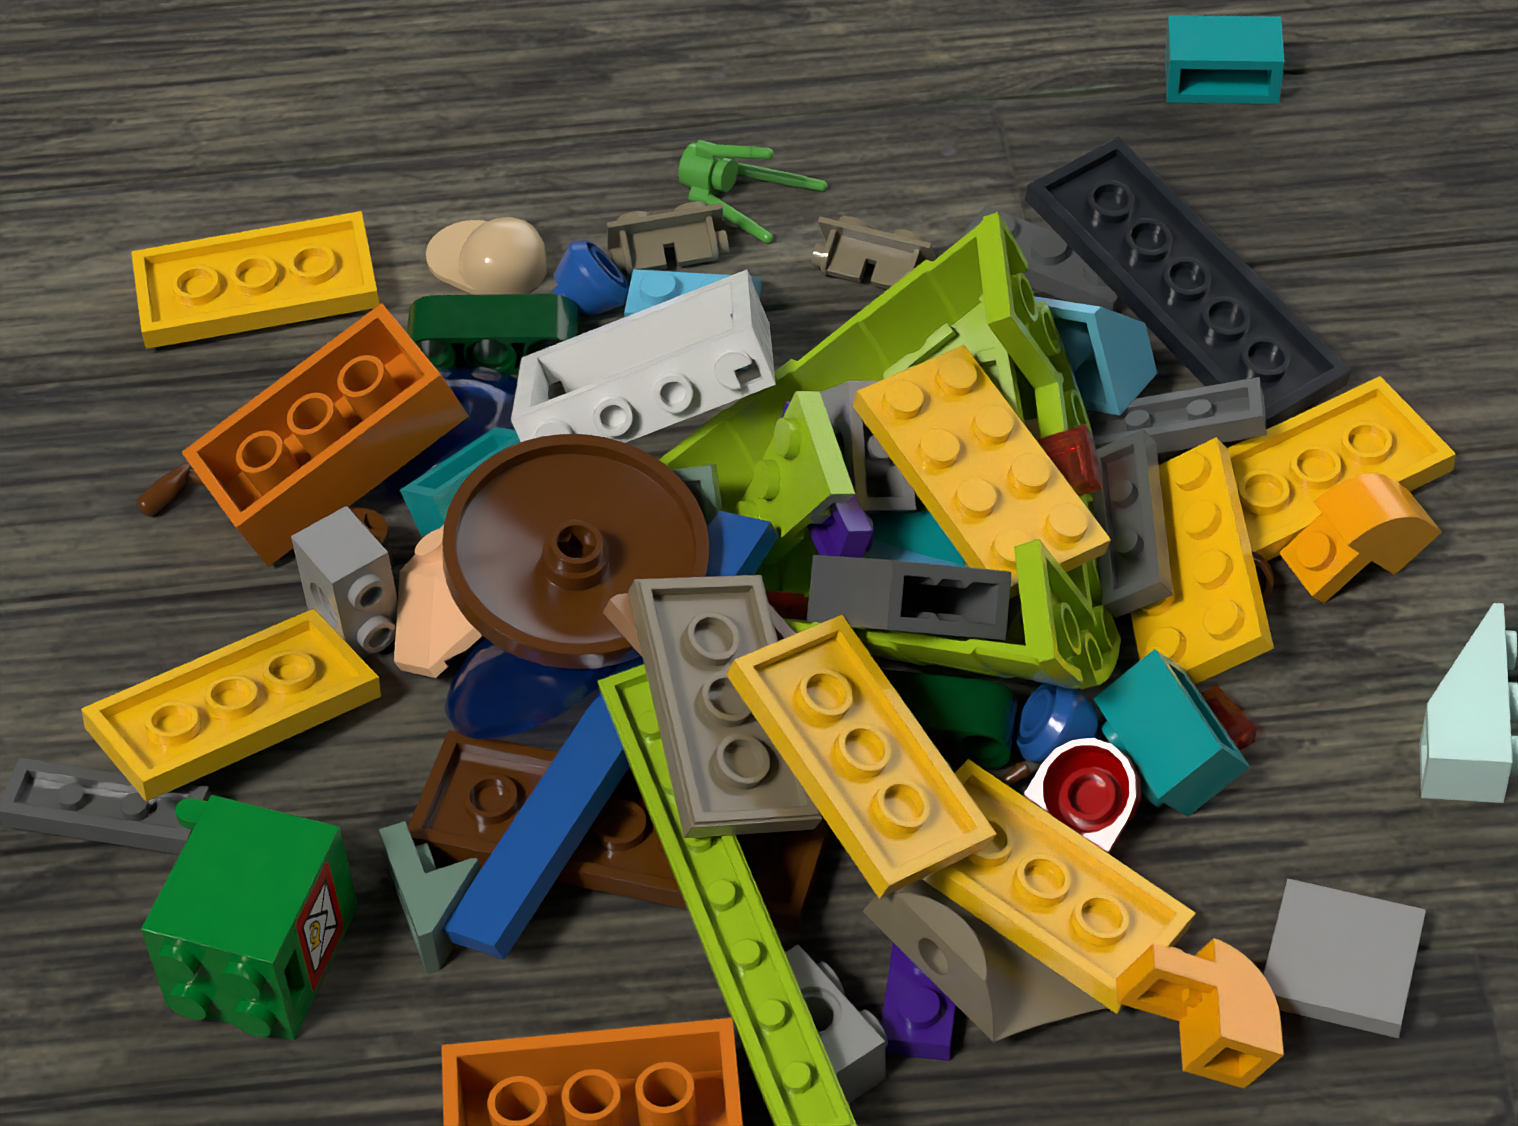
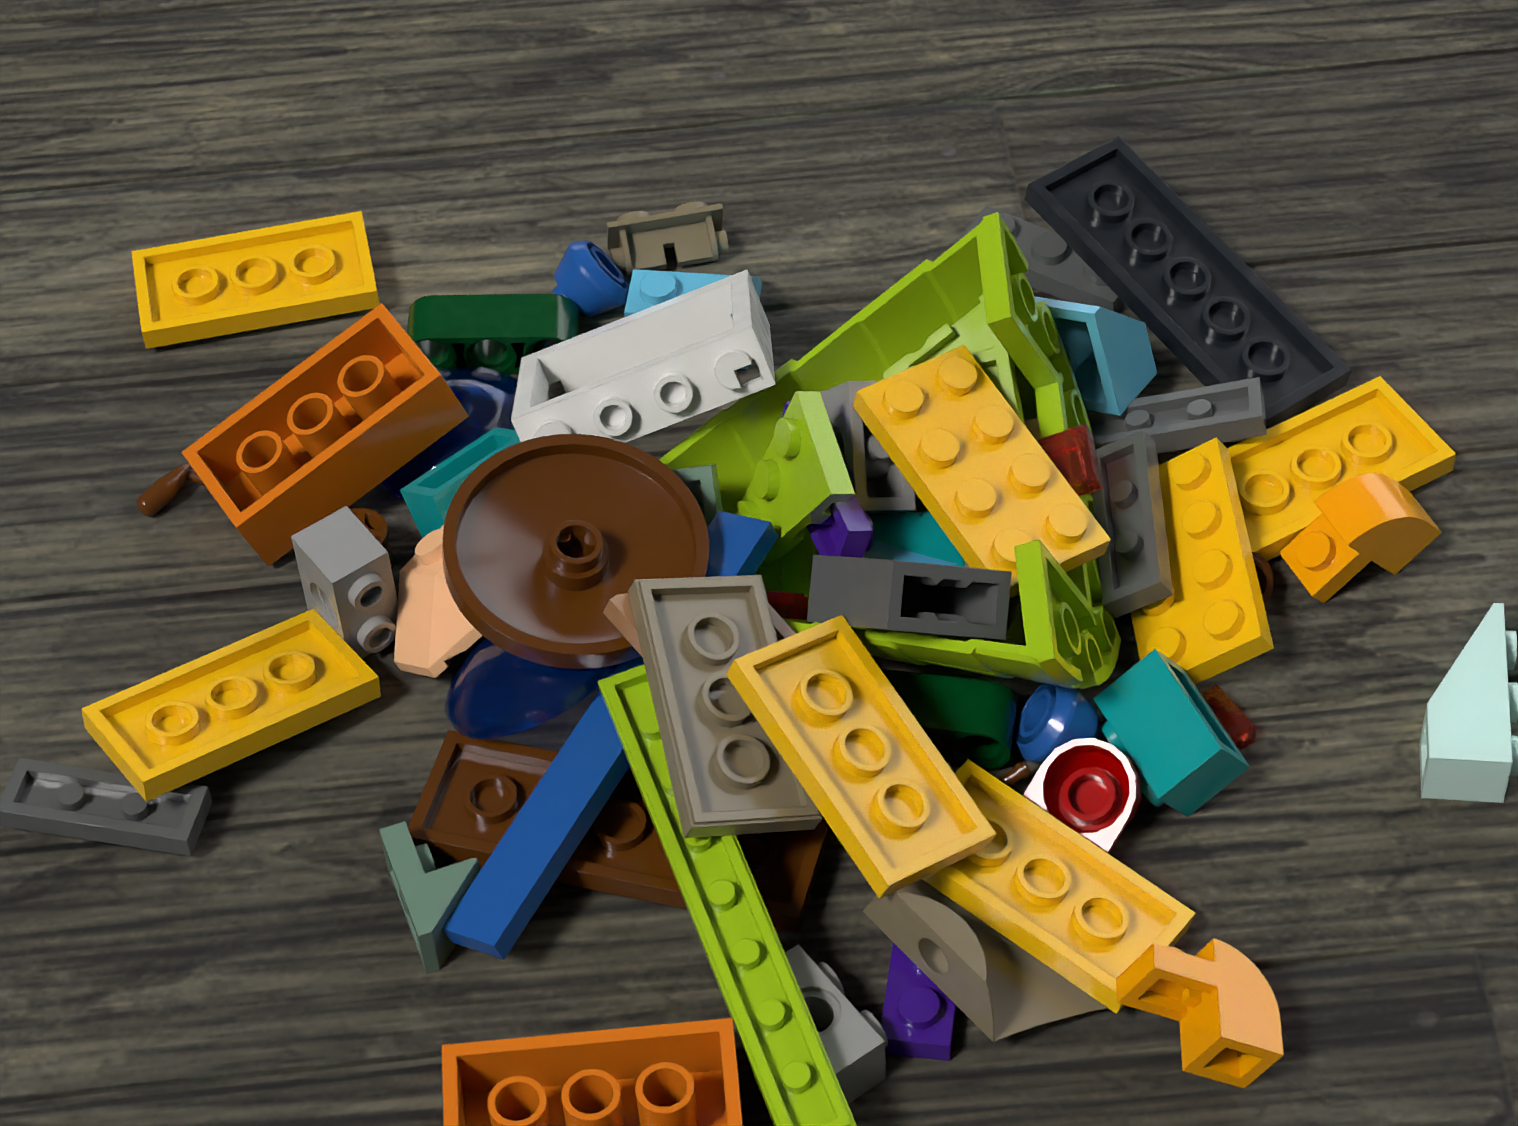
green container [141,795,358,1040] -> none
tan cap [426,217,547,295] -> none
bright green plant [678,140,828,244] -> none
dark tan hinge [811,216,936,289] -> none
teal brick [1165,15,1284,104] -> none
light grey tile [1263,879,1426,1038] -> none

